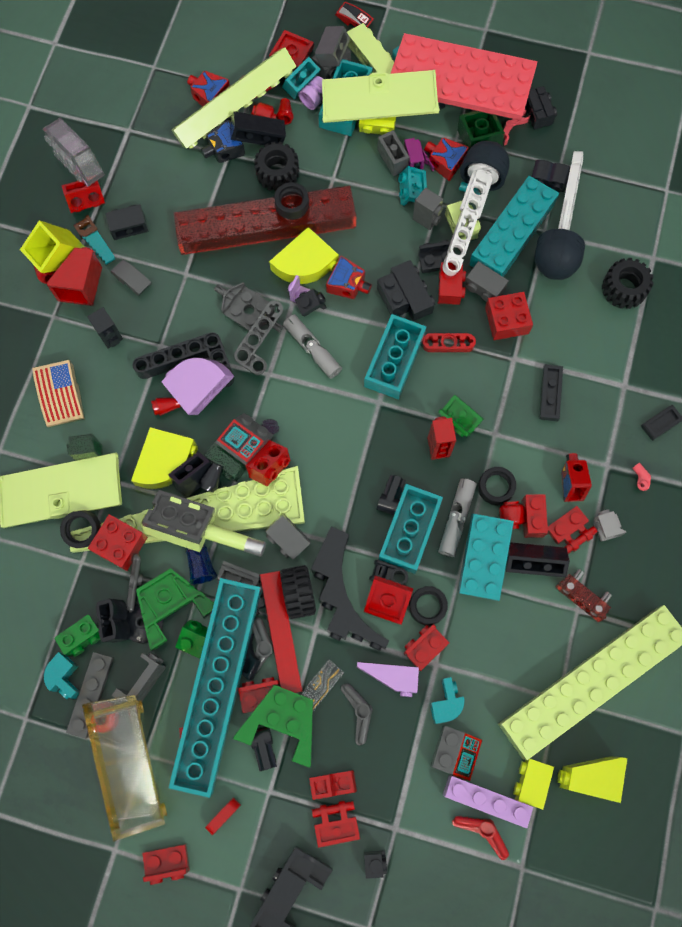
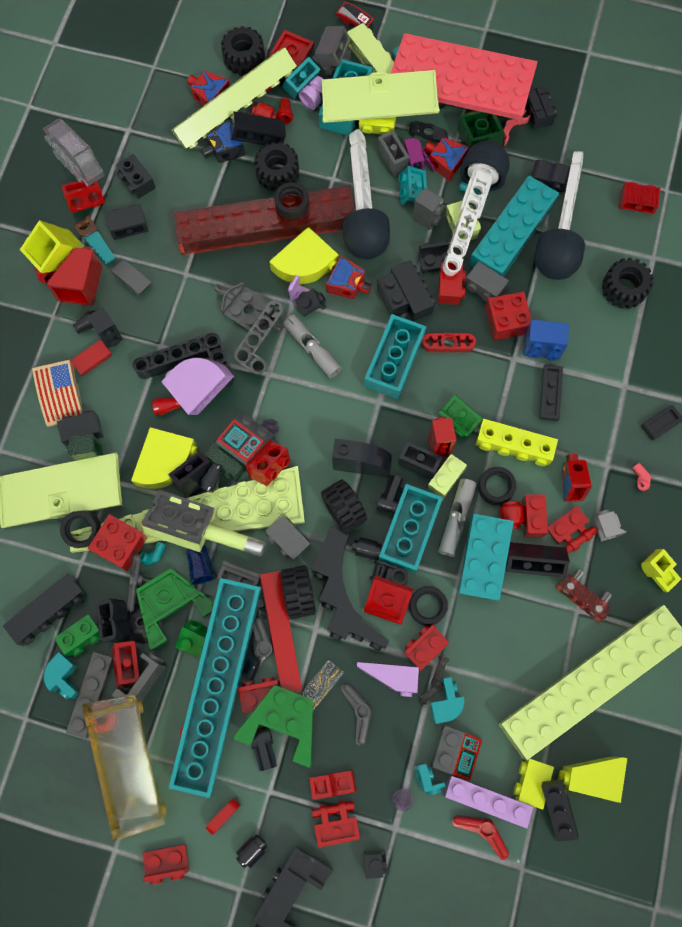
none -> black brick [3,573,87,646]
none -> black brick [57,411,104,447]
none -> red tile [70,340,112,376]
none -> black cone [73,310,96,334]
none -> red brick [111,641,139,689]
none -> black brick [116,154,156,199]
none -> teal arm [140,542,166,565]
none -> black tyre [221,26,265,75]
none -> black brick [236,834,268,868]
none -> black tyre [321,479,367,533]
none -> black brick [332,438,392,478]
none -> black piece [342,129,390,260]
none -> black brick [352,537,382,560]
none -> clear purple plate [392,789,413,811]
none -> black brick [398,441,443,479]
none -> black piece [409,121,449,142]
none -> teal bracket [413,763,446,795]
none -> clear smoke piece [418,656,449,705]
none -> yellowish green brick [427,454,467,501]
none -> neon yellow brick [475,419,558,466]
none -> blue brick [523,320,569,360]
none -> black plate [542,780,579,841]
none -> red brick [619,182,661,214]
none -> neon yellow brick [641,549,681,592]

